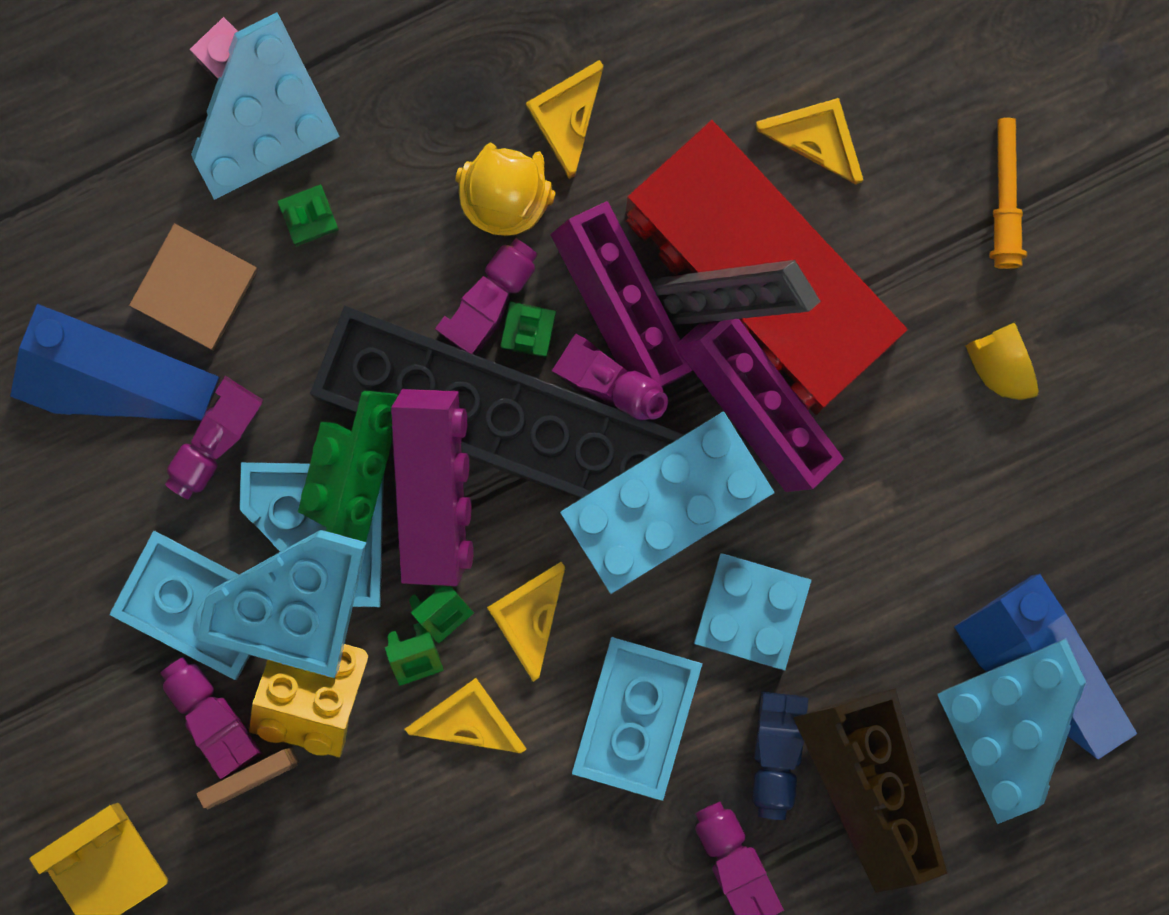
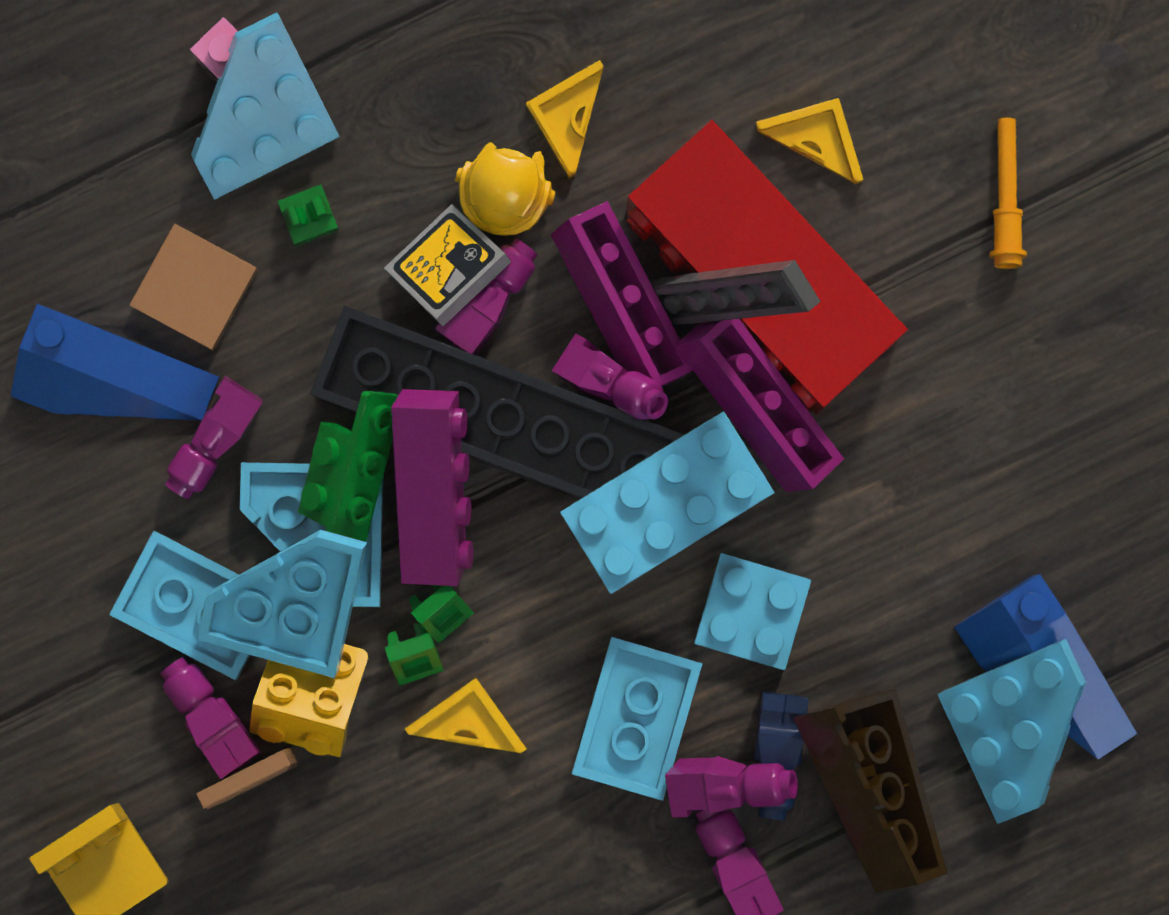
yellow tile [487,562,565,682] -> none
green tile [501,301,556,359] -> none
yellow brick [965,323,1039,400] -> none
none -> tile [384,204,511,327]
none -> magenta piece [665,756,798,817]

